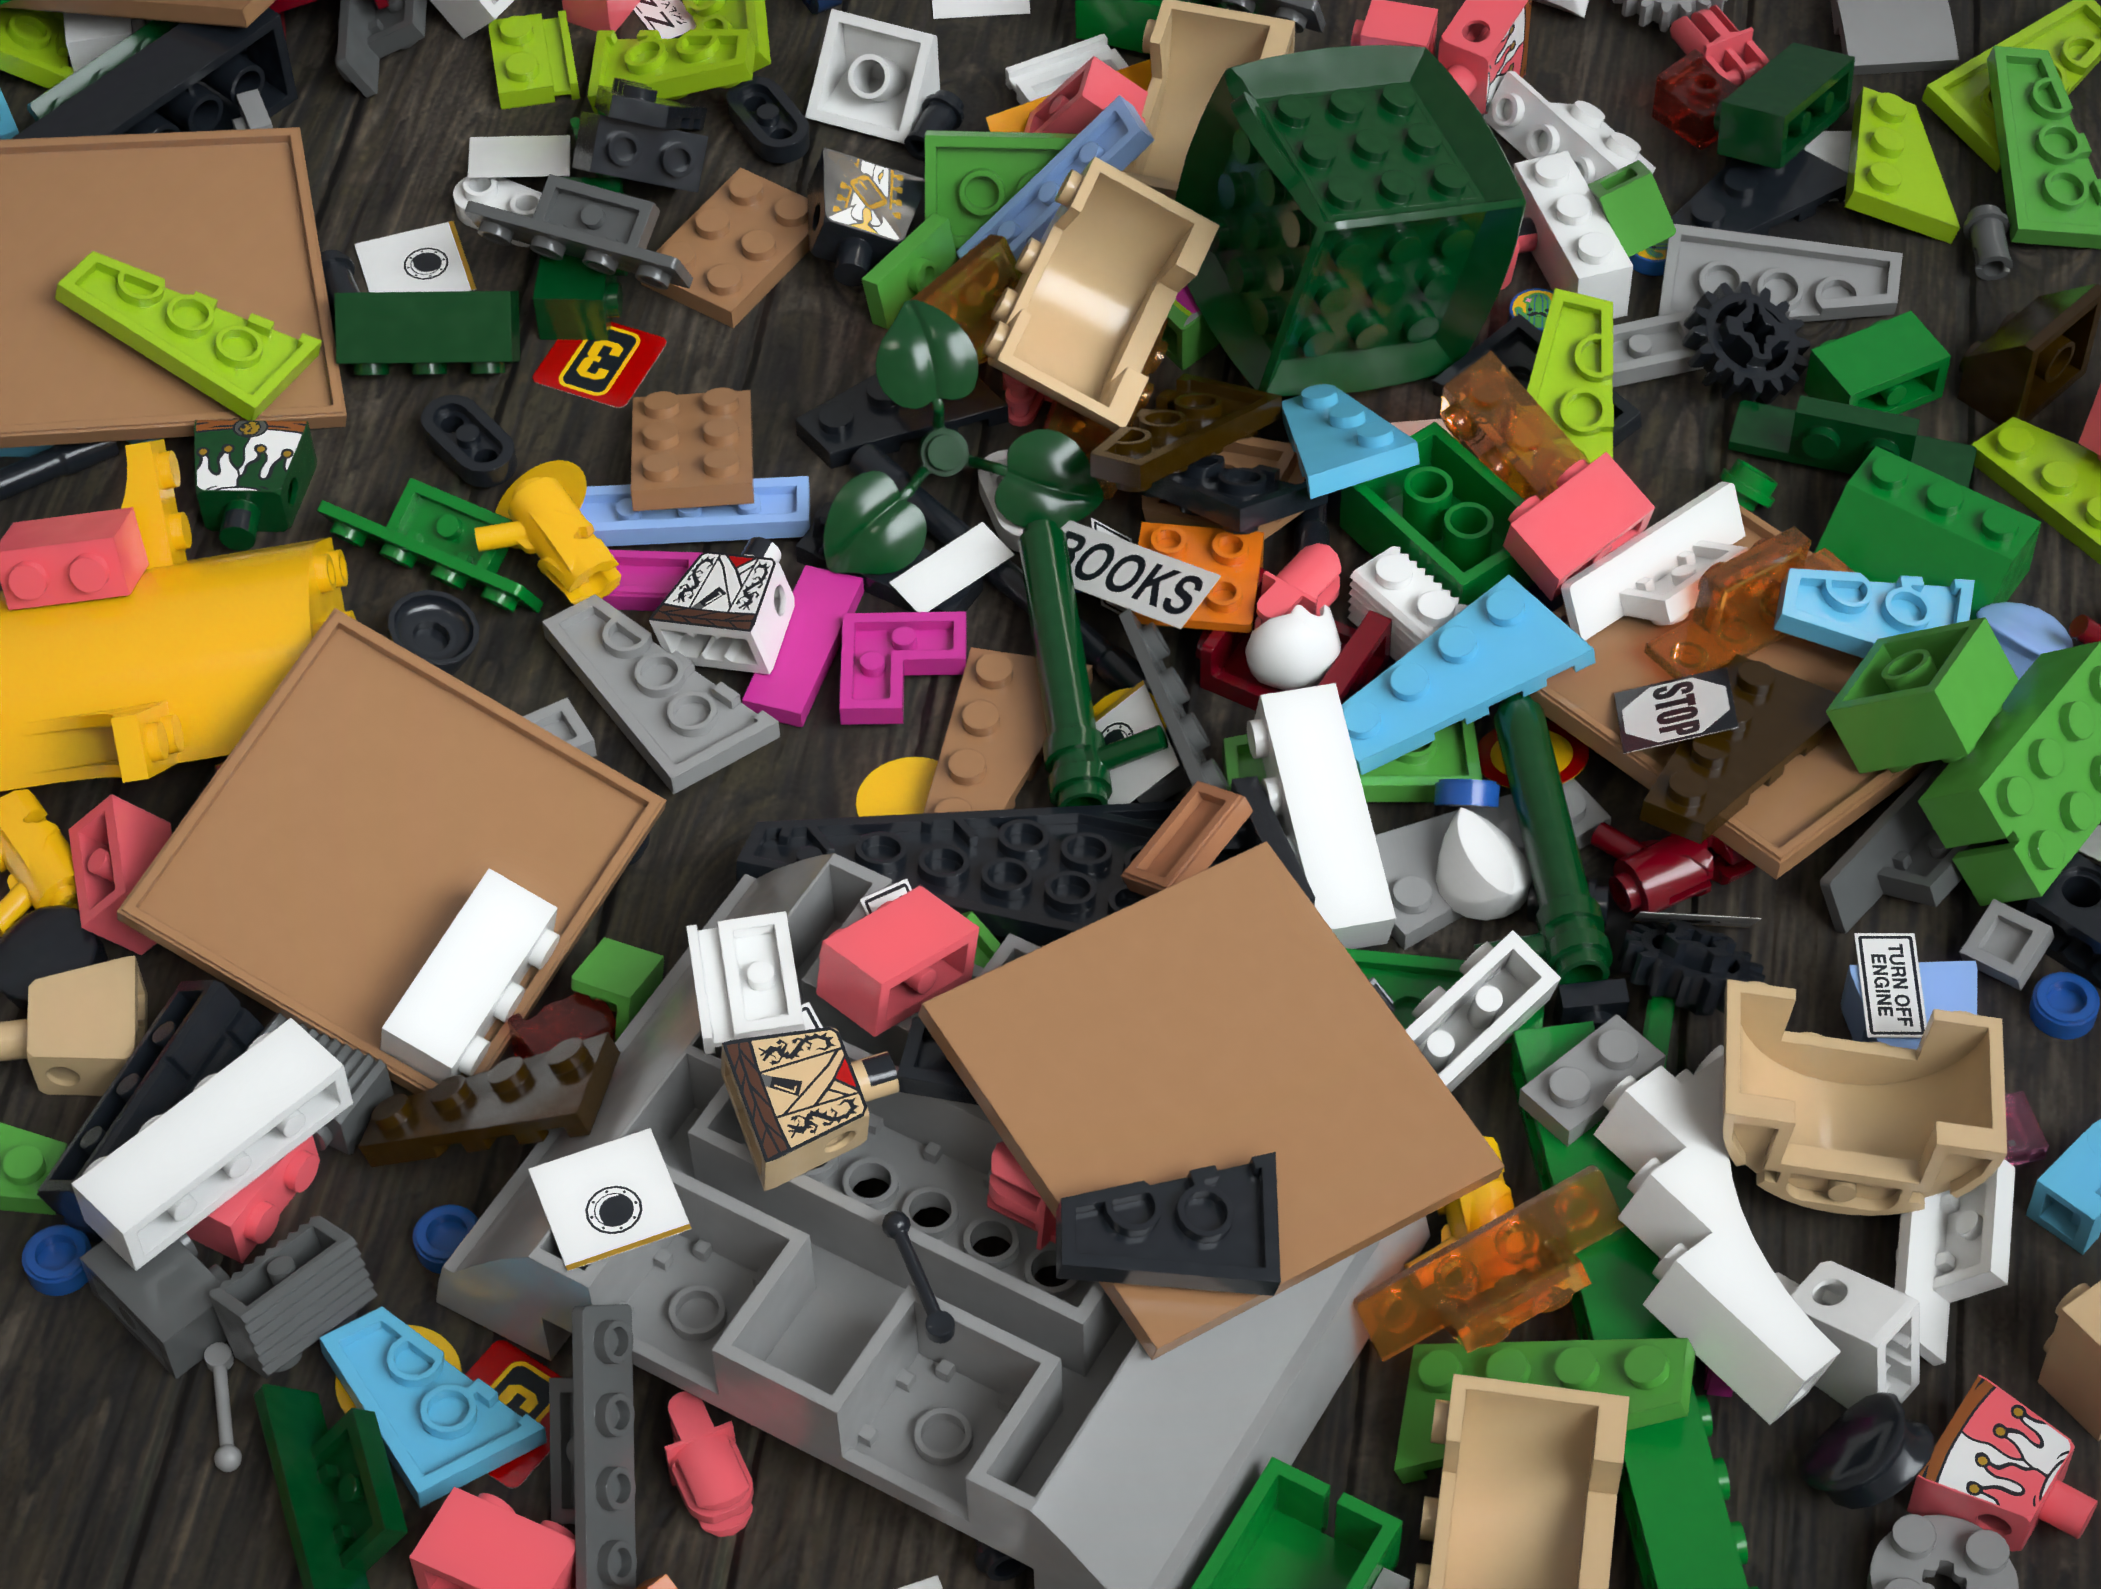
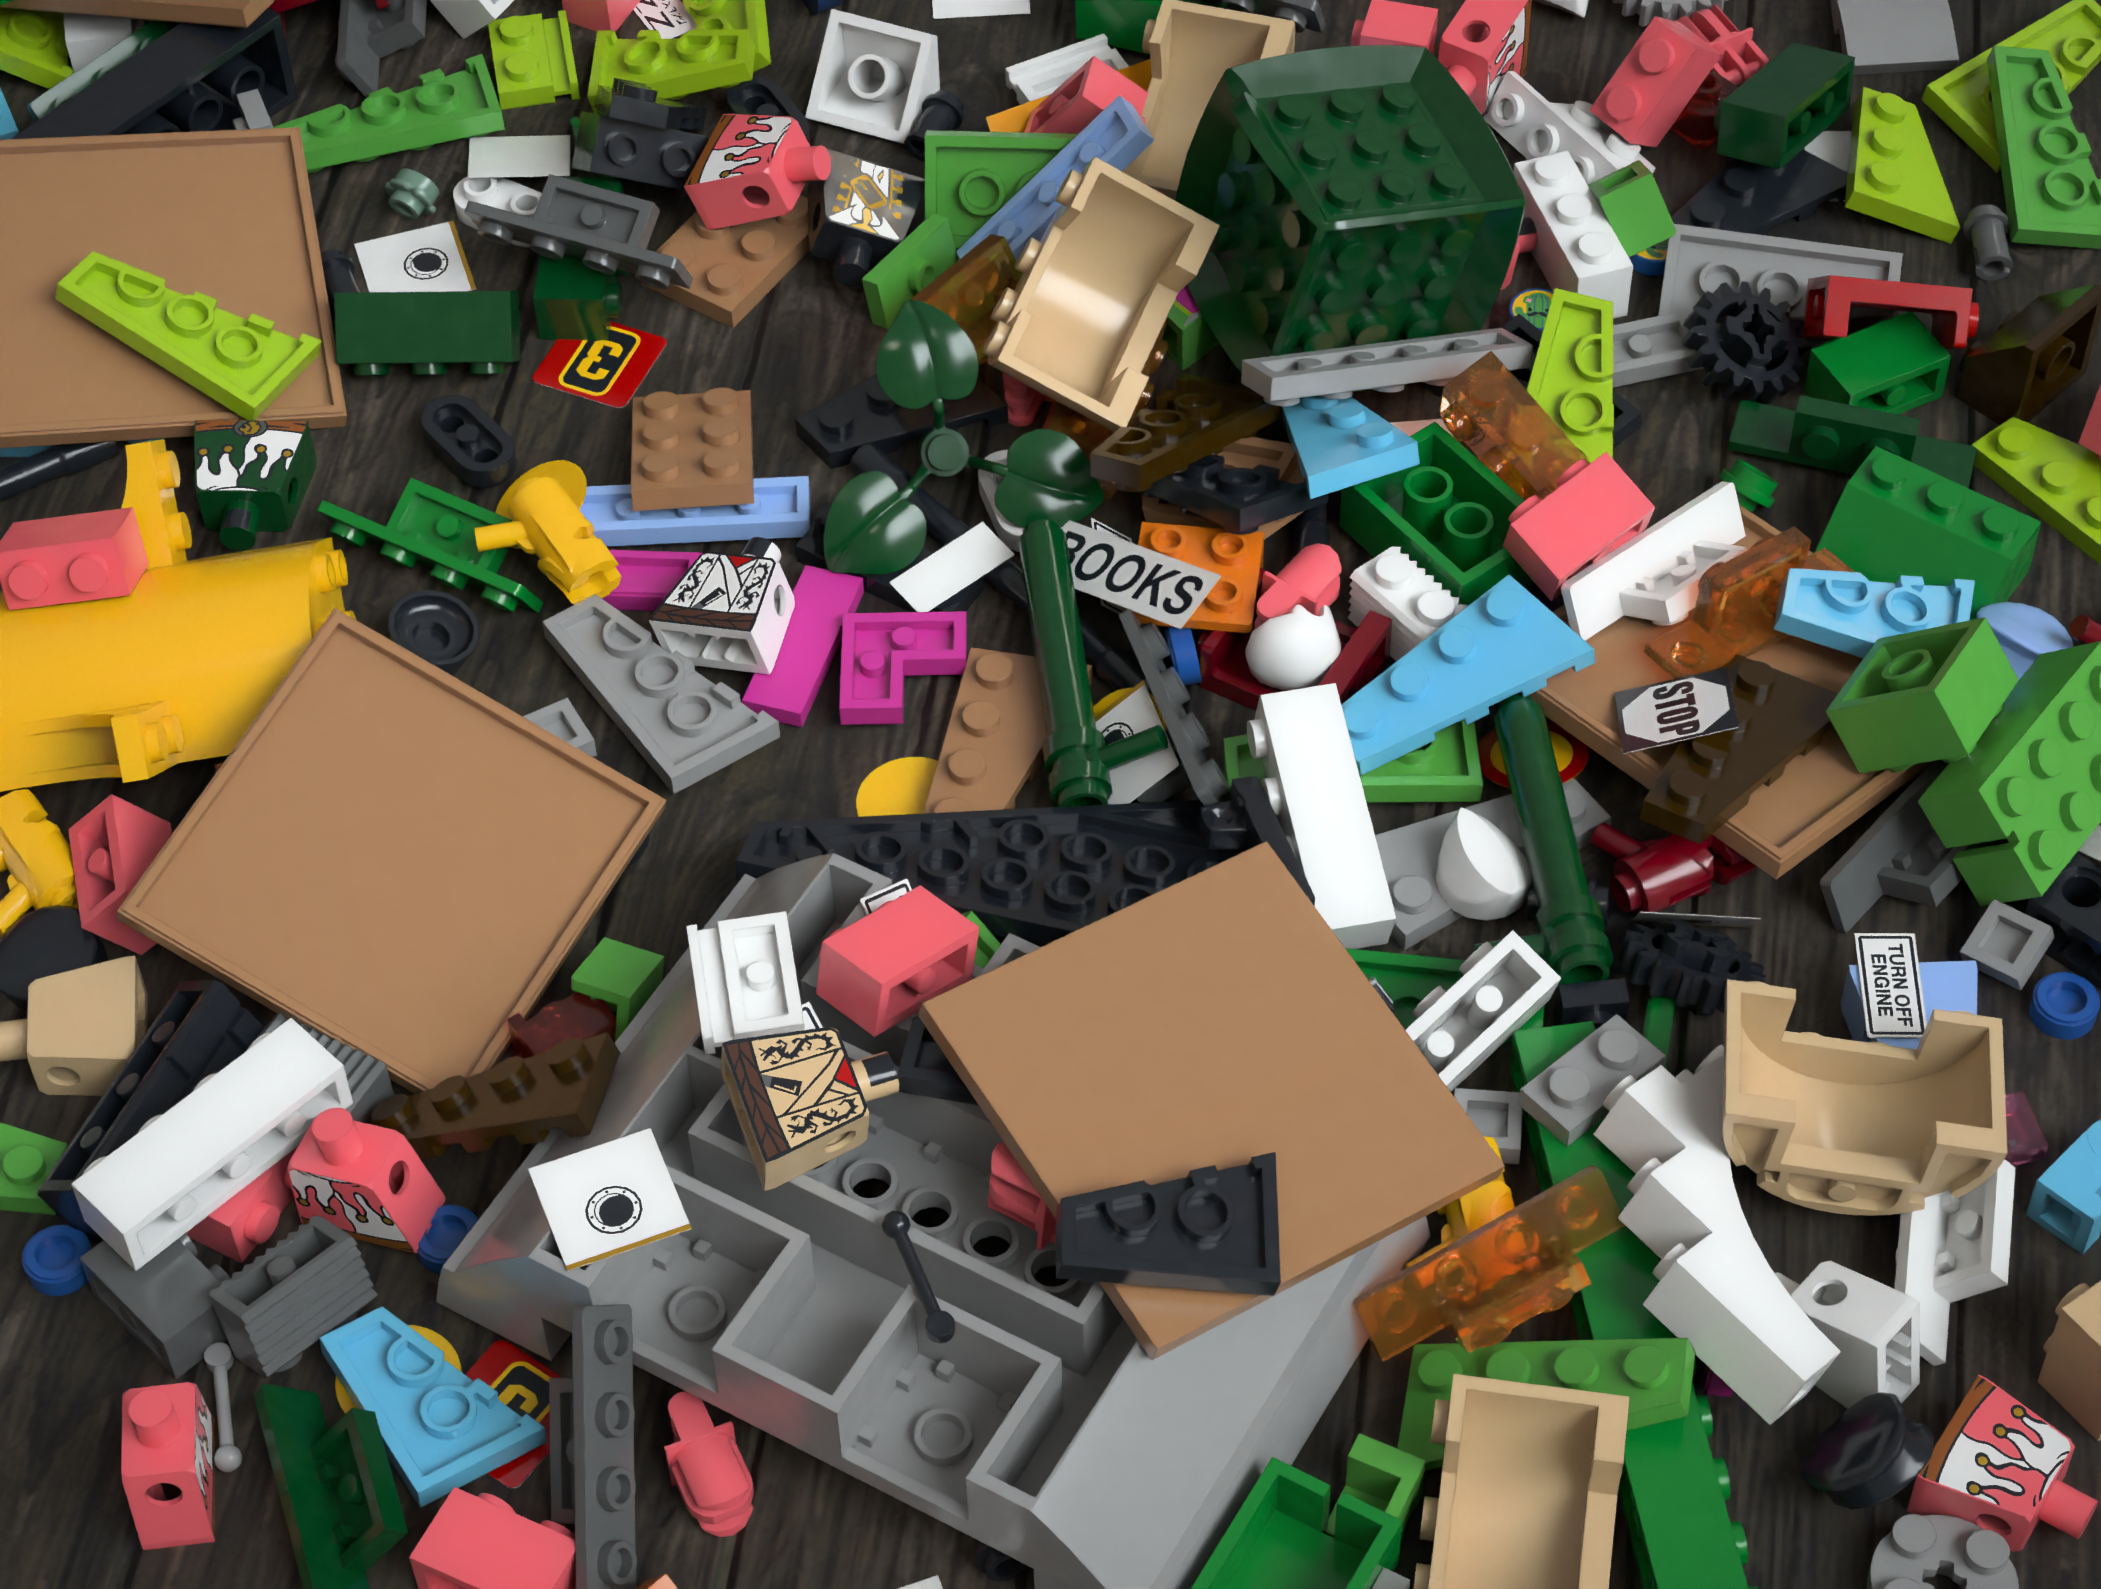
white brick [380,868,560,1084] -> none
nougat tile [1121,781,1253,897] -> none
blue tile [1434,779,1500,808] -> none
none -> coral torso [121,1382,215,1550]
none -> bright green wing [273,54,505,173]
none -> coral torso [287,1108,446,1254]
none -> sand green plate [385,168,440,220]
none -> coral torso [684,114,831,230]
none -> blue tile [1164,626,1202,686]
none -> light grey plate [1241,328,1533,406]
none -> bright green panel [1325,1433,1426,1539]
none -> light grey plate [1454,1088,1522,1164]
none -> coral brick [1589,16,1722,148]
none -> red panel [1802,275,1979,350]

